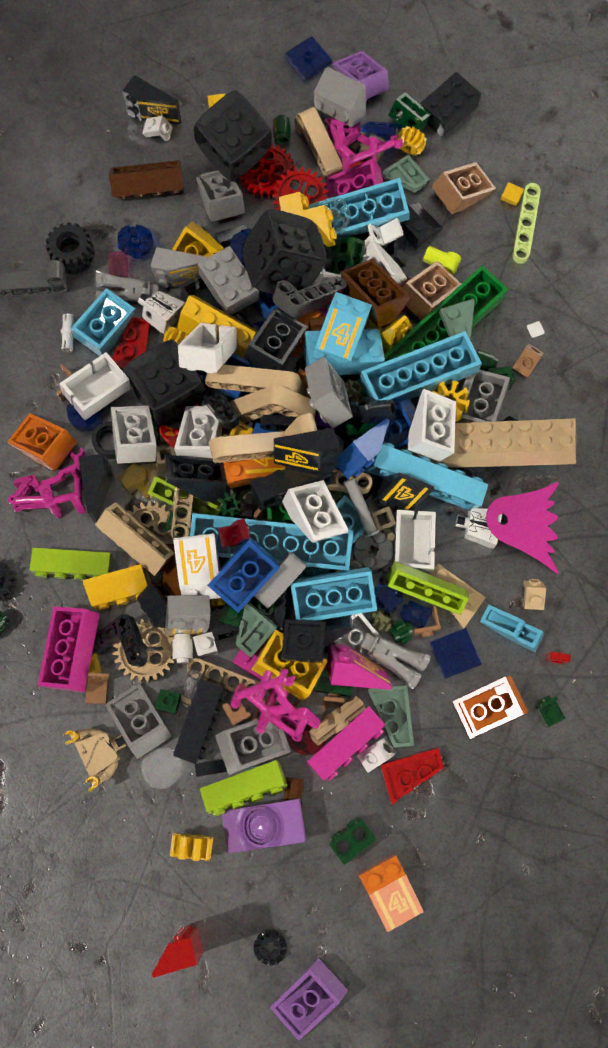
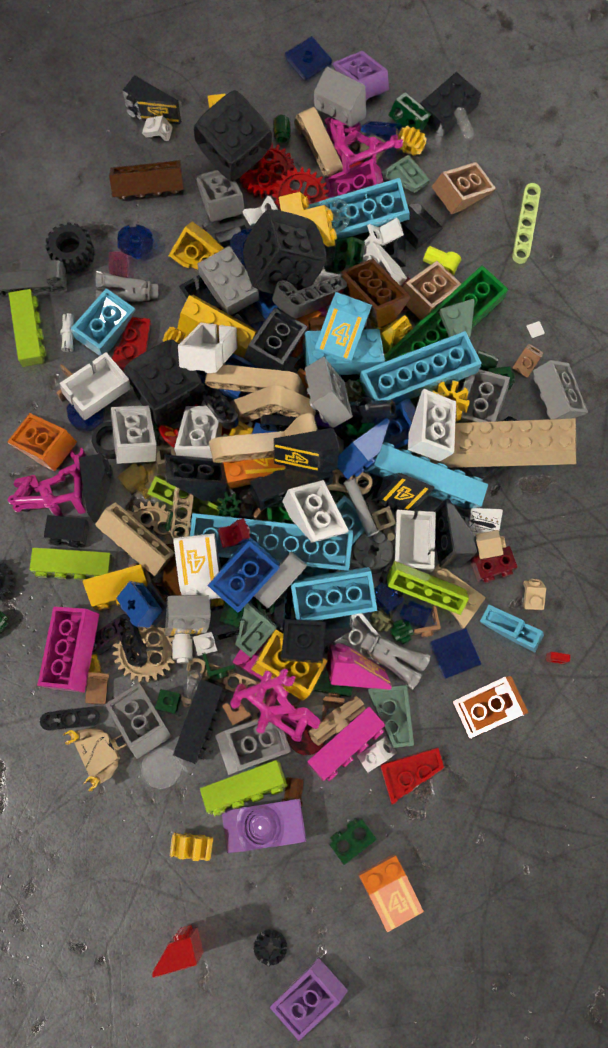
white torso [138,291,185,334] -> none
light grey slope [150,247,209,288] -> none
black piece [195,759,227,777] -> none
dark pink piece [486,482,559,575] -> none
yellow tile [500,182,524,206] -> none
dark green bracket [535,695,566,728] -> none
none -> lime brick [9,289,46,367]
none -> black beam [40,708,100,731]
none -> black brick [44,515,89,548]
none -> blue brick [116,581,163,628]
none -> dark green bracket [202,652,236,679]
none -> white bracket [242,196,278,226]
none -> black slope [433,499,477,567]
none -> clear axle [454,107,475,140]
none -> dark red brick [470,546,518,583]
none -> tan brick [475,530,506,559]
none -> light grey slope [533,360,588,419]

